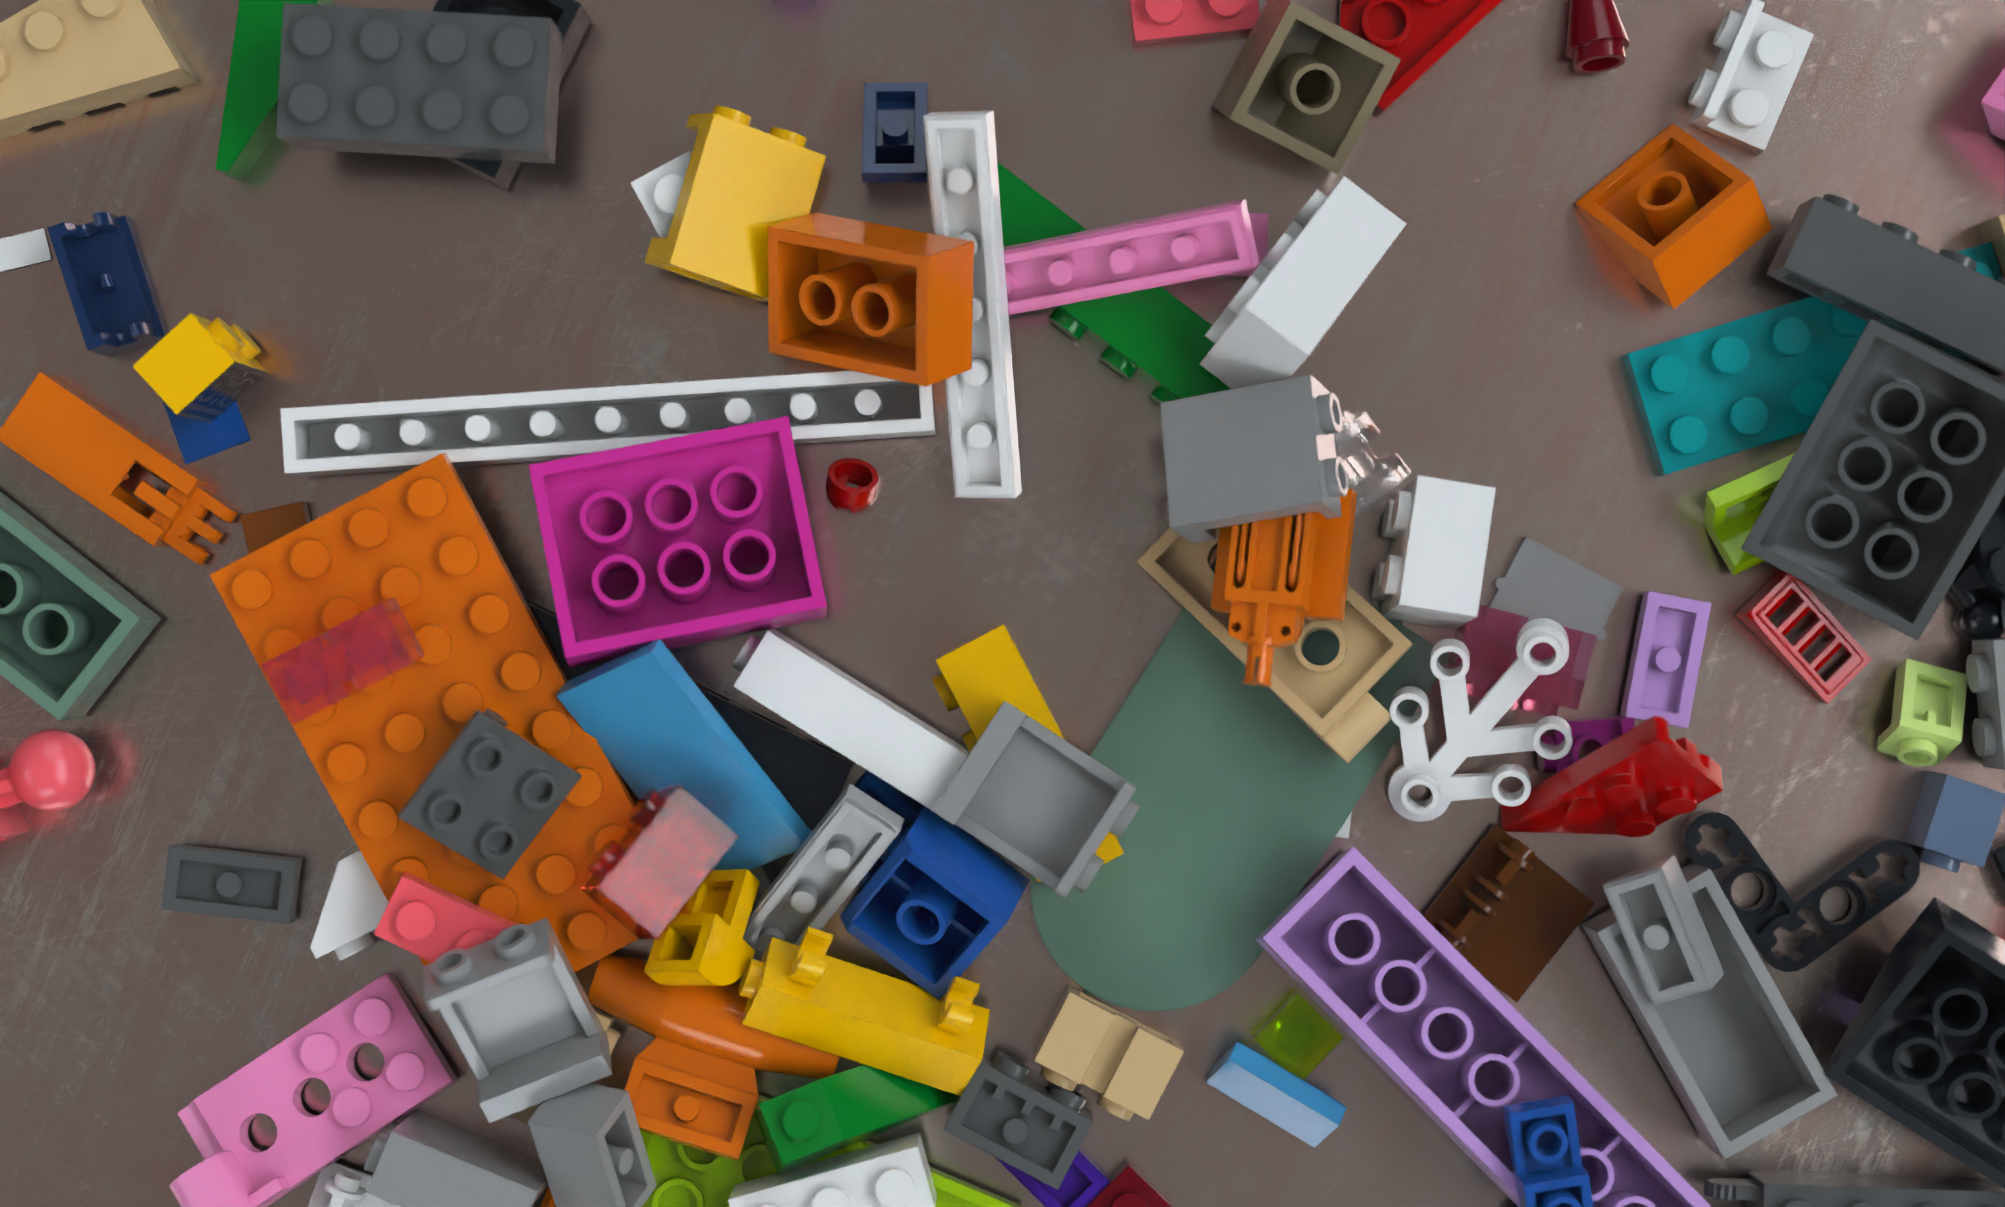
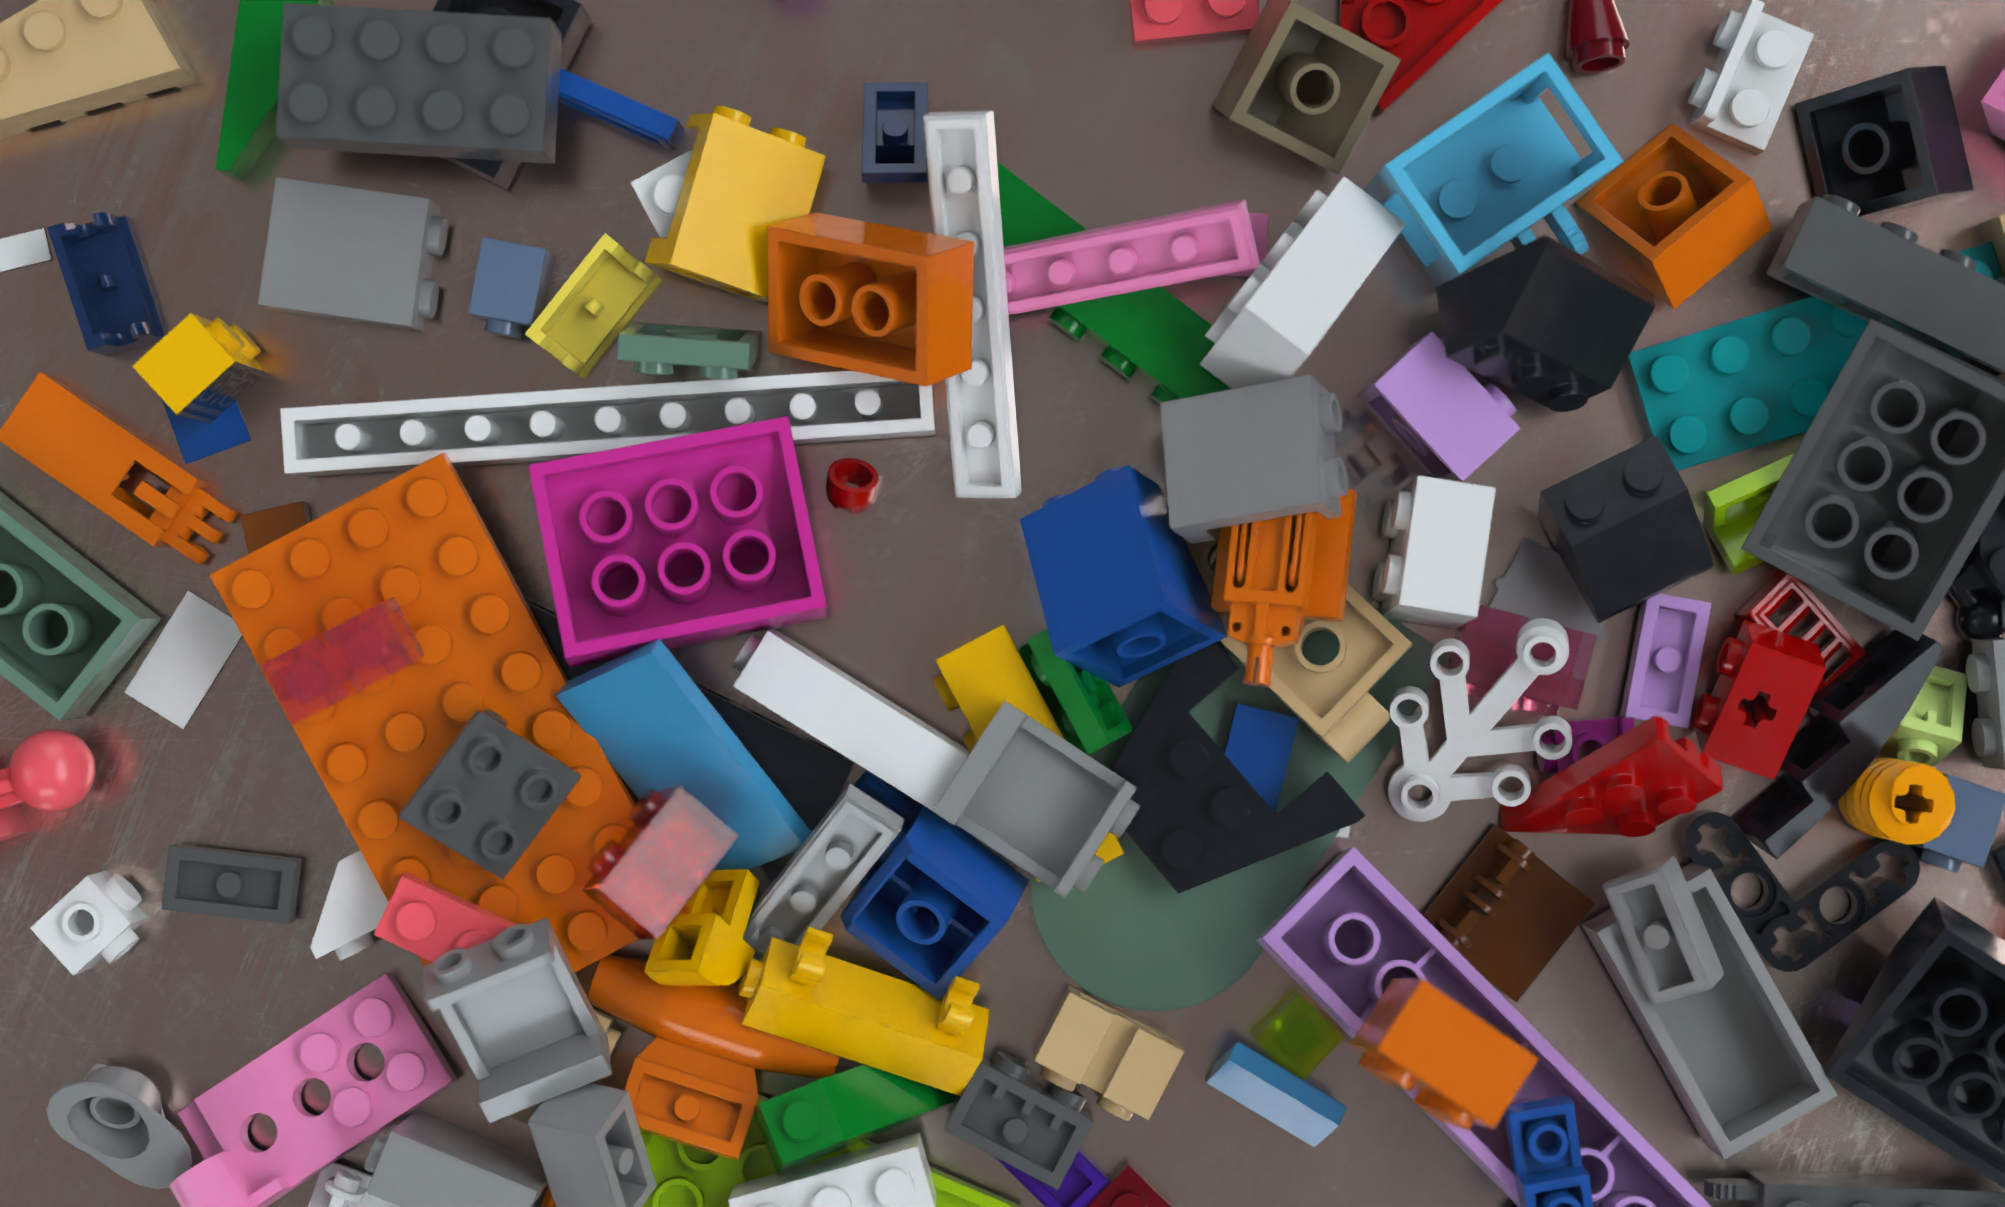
none -> white brick [30,870,148,976]
none -> light grey piece [46,1063,192,1189]
none -> white sticker [124,591,242,729]
none -> light grey brick [257,177,448,332]
none -> sand blue brick [468,237,555,339]
none -> light yellow hinge [525,233,663,380]
none -> blue tile [558,68,684,151]
none -> sand green plate [617,322,762,379]
none -> green bracket [1019,628,1134,755]
none -> blue slope [1020,465,1227,687]
none -> black wing [1111,642,1366,894]
none -> blue tile [1224,703,1299,813]
none -> orange brick [1350,979,1539,1131]
none -> lavender brick [1358,331,1521,482]
none -> medium azure piece [1365,52,1624,291]
none -> black slope [1435,235,1655,412]
none -> black slope [1537,435,1714,623]
none -> red brick [1691,620,1826,780]
none -> black slope [1734,629,1943,859]
none -> black slope [1795,65,1974,218]
none -> light orange piece [1838,756,1955,845]

